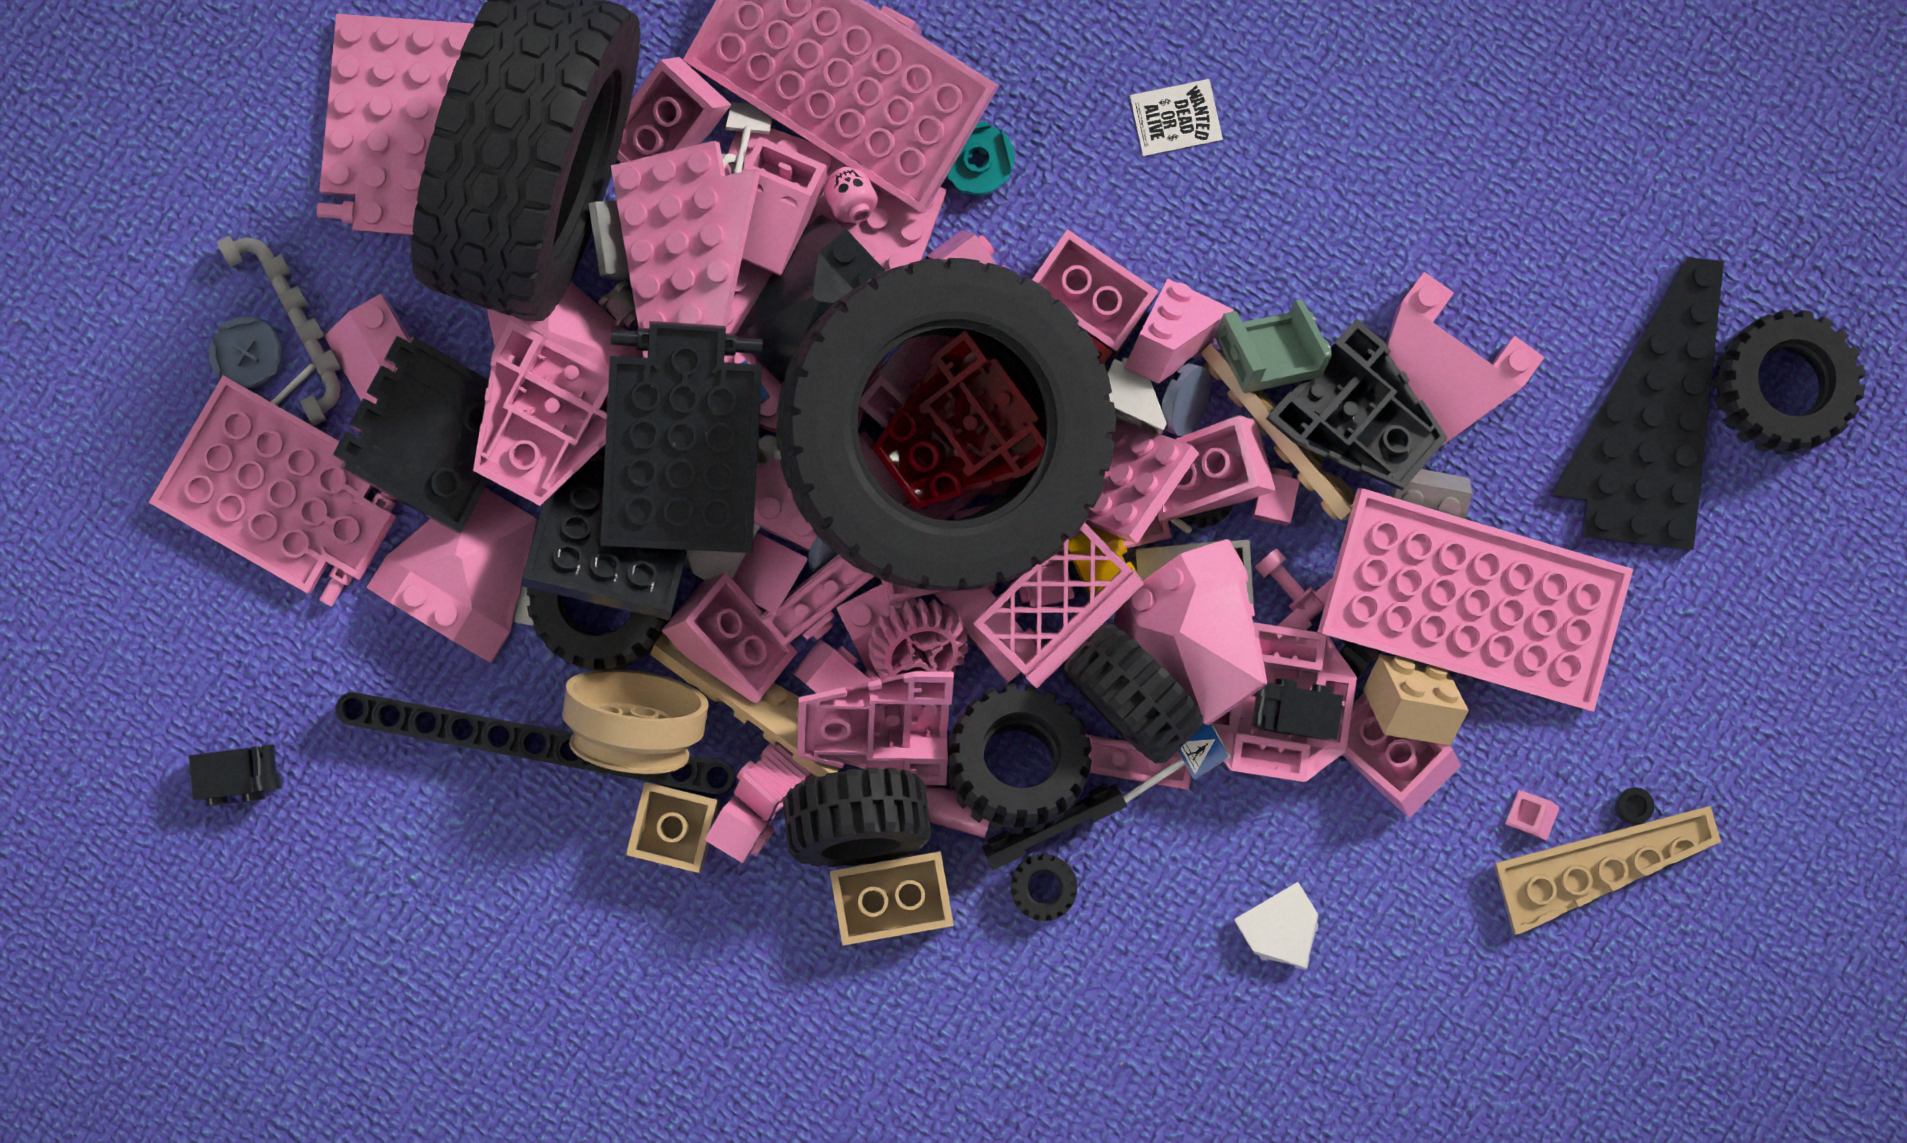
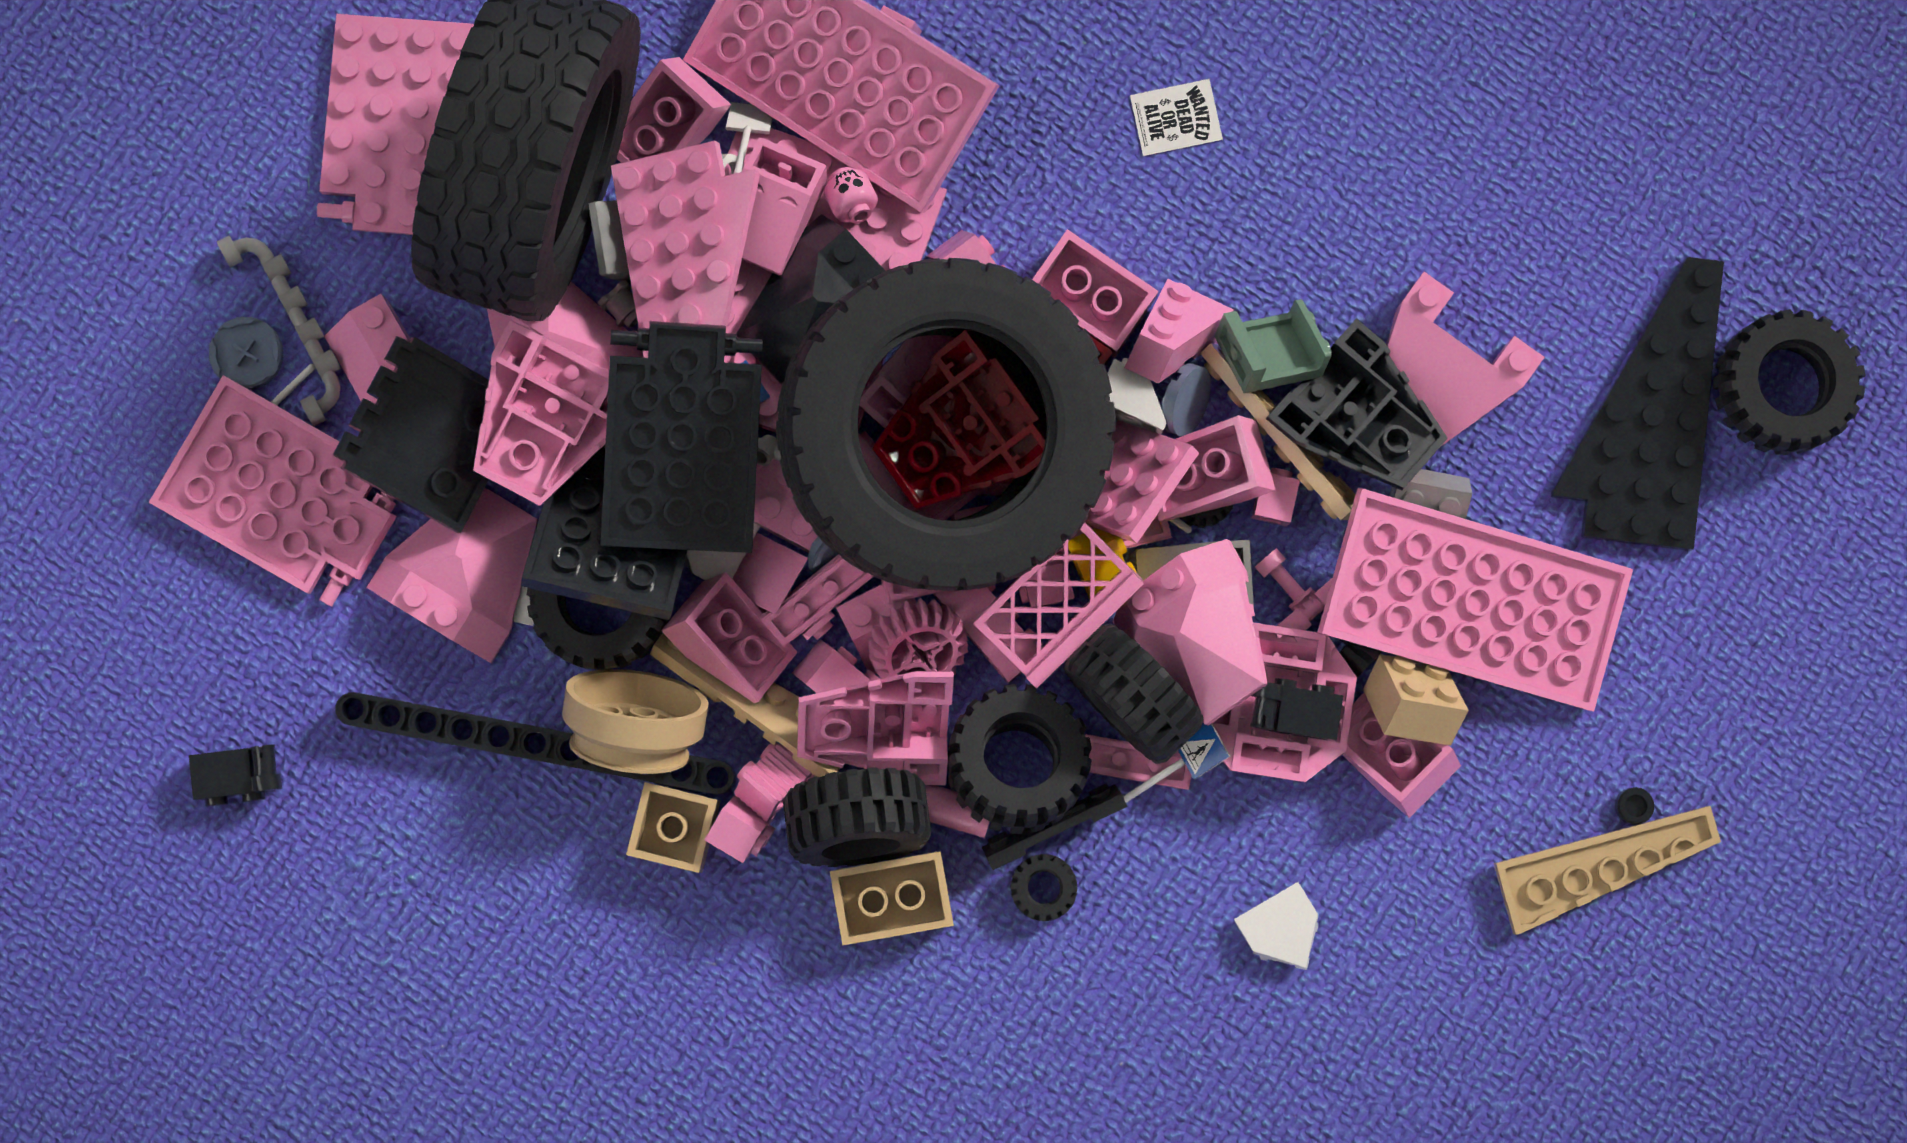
teal plate [946,122,1015,196] -> none
bright pink slope [1505,790,1559,840] -> none

